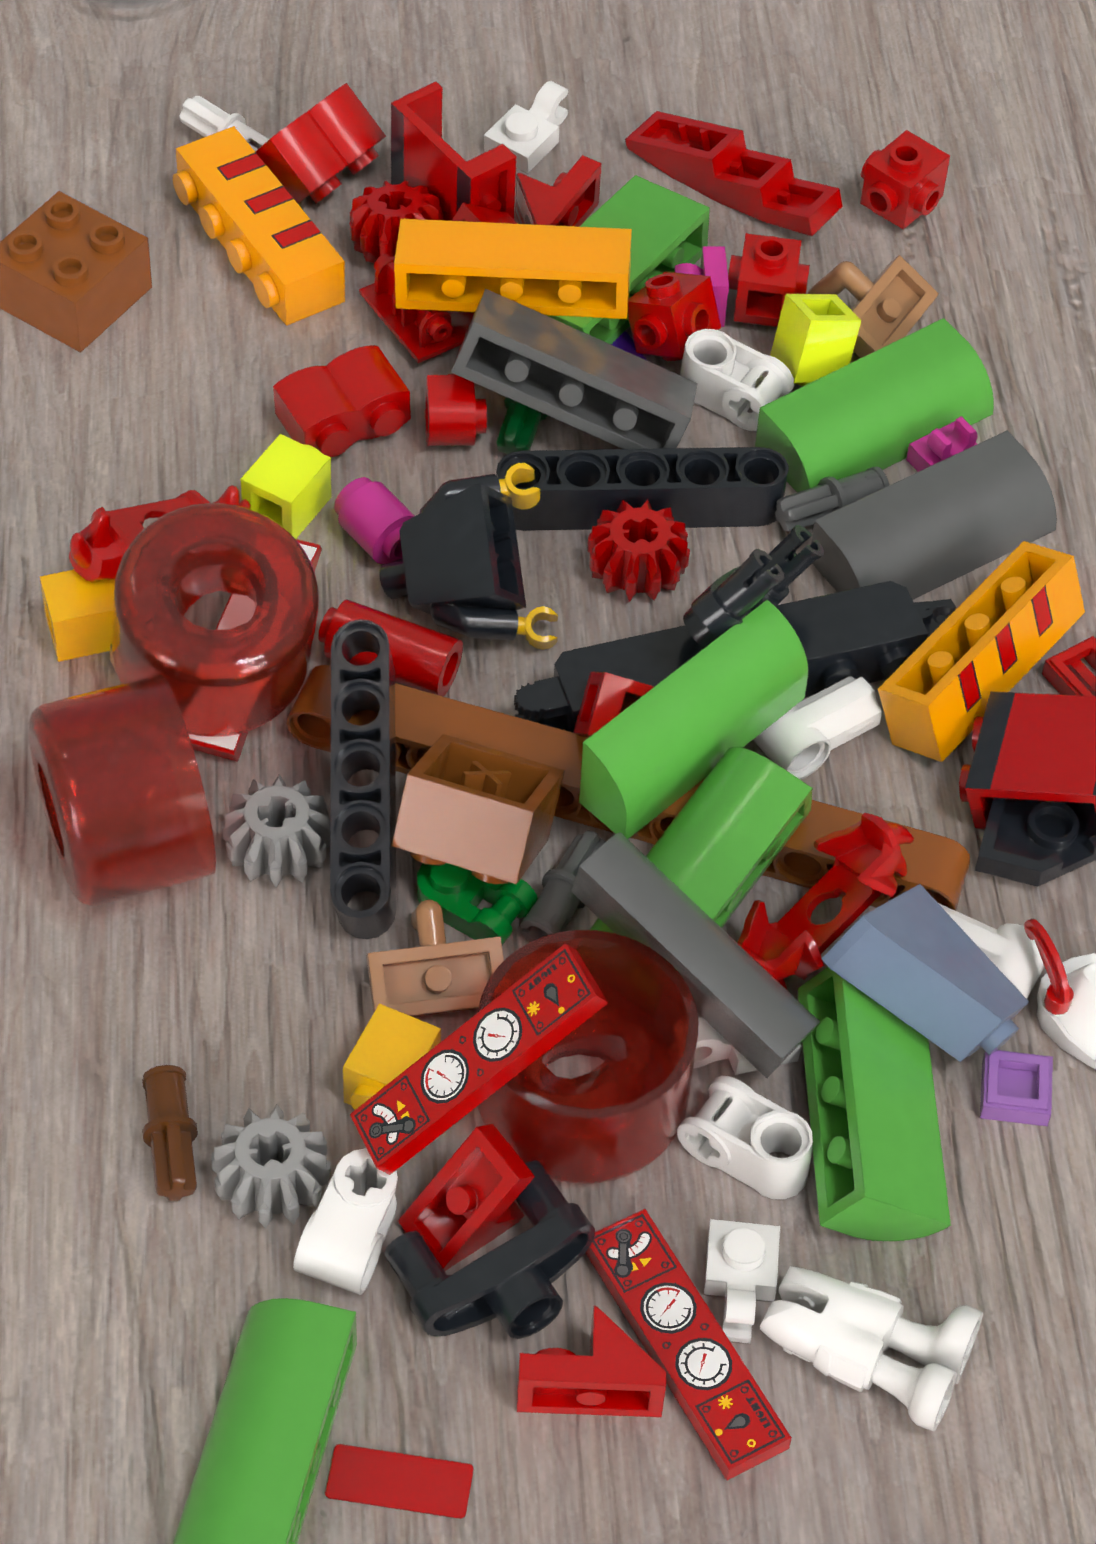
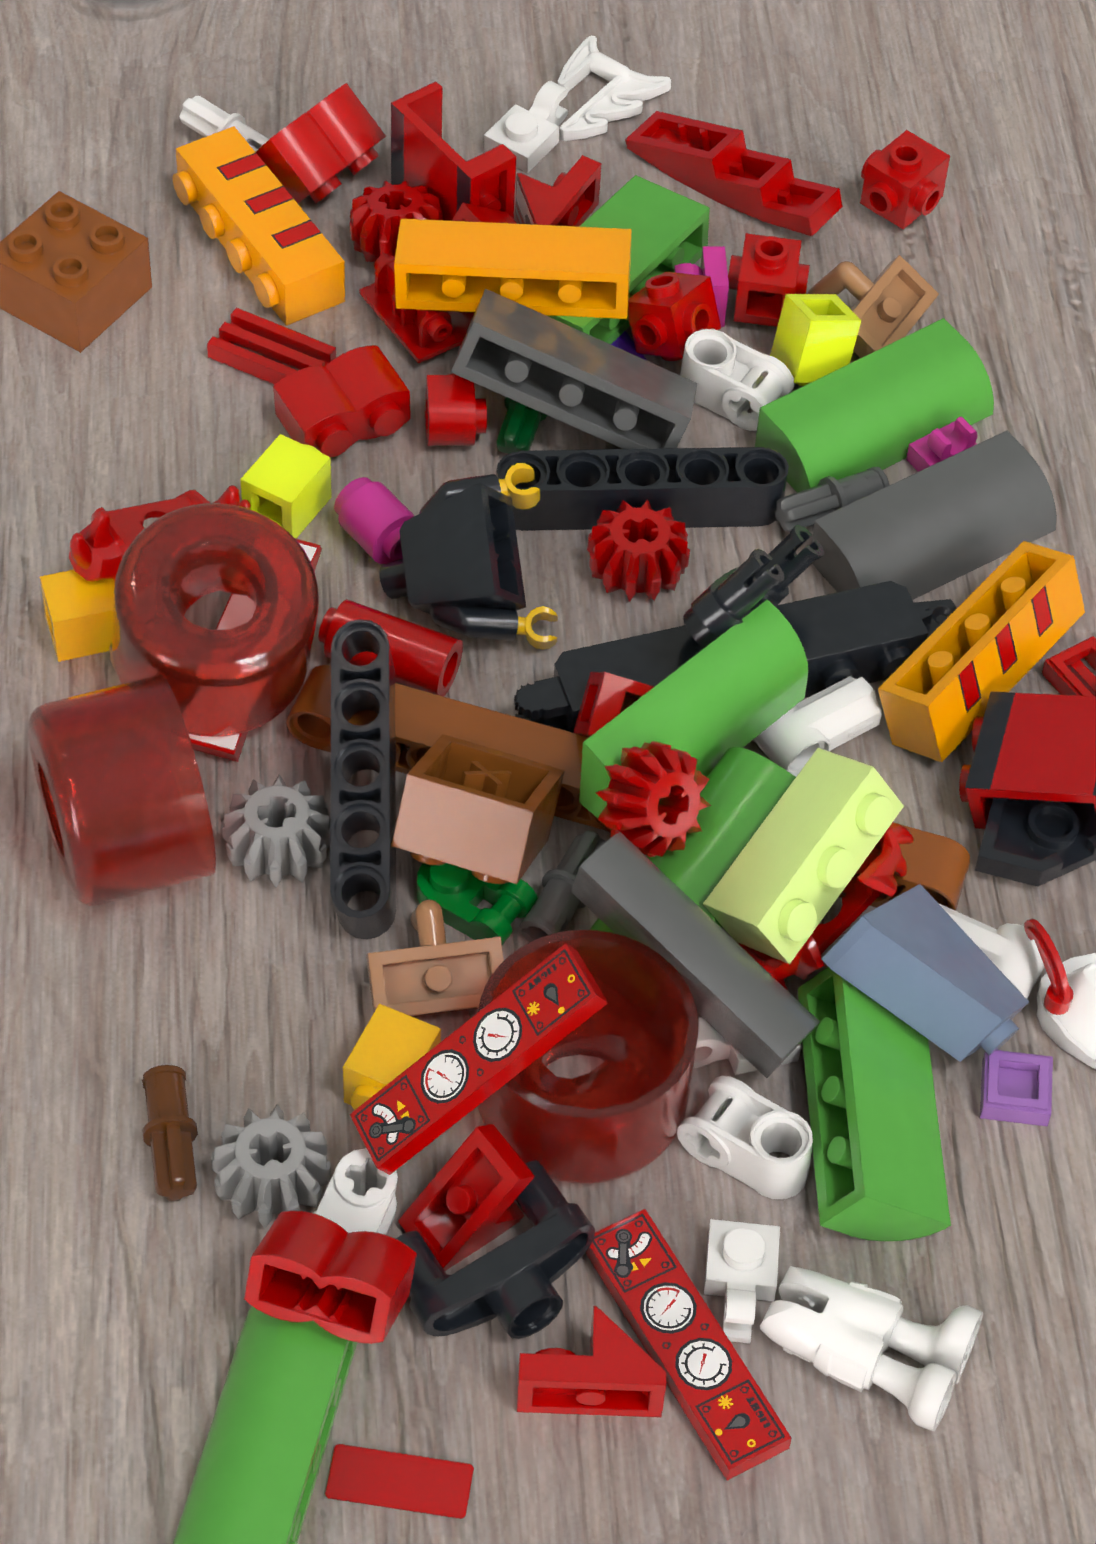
none -> red tile [207,307,336,384]
none -> red brick [244,1211,417,1344]
none -> white piece [558,35,671,141]
none -> red gear [595,741,711,857]
none -> yellowish green brick [703,748,904,964]

